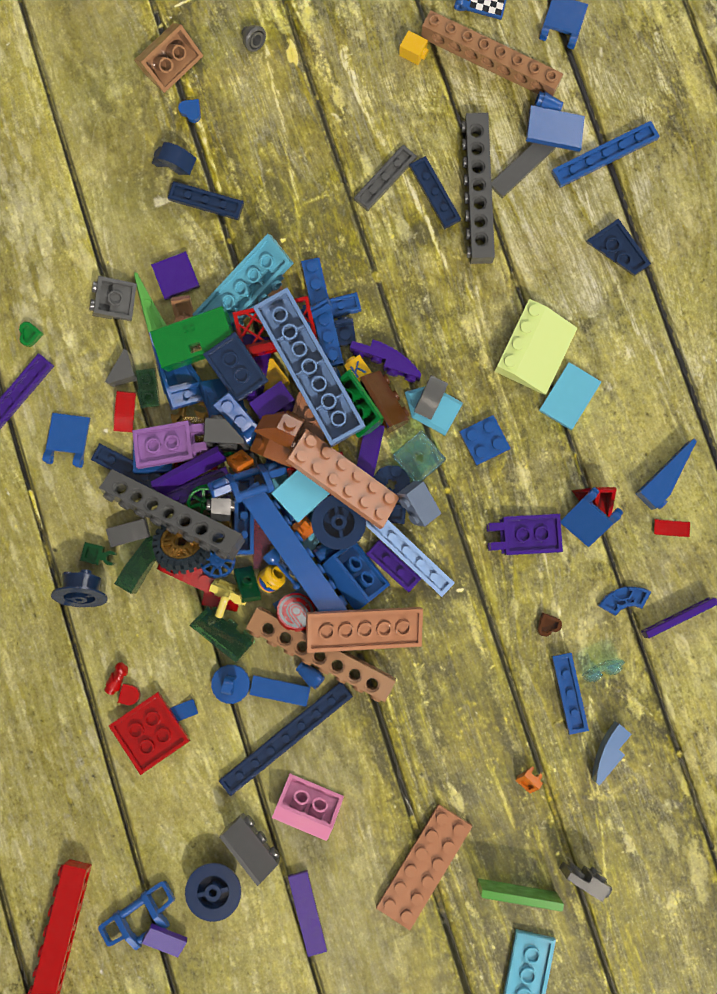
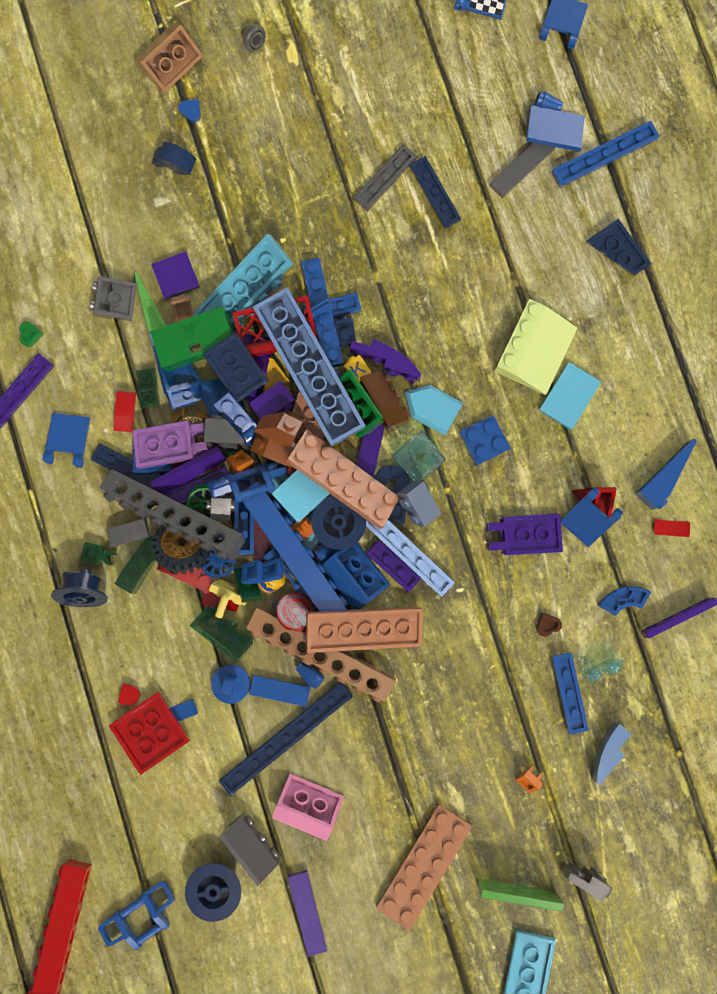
red arm [104,662,128,695] -> none
dark grey slope [105,349,138,387] -> none
tile [142,923,187,958] -> none
dark blue tile [168,181,244,221] -> none
yellow brick [399,30,429,65] -> none
dark grey slope [414,375,448,420] -> none
medium nougat brick [421,10,563,96] -> none
dark grey brick [461,113,495,264] -> none
none -> blue slope [241,558,283,584]

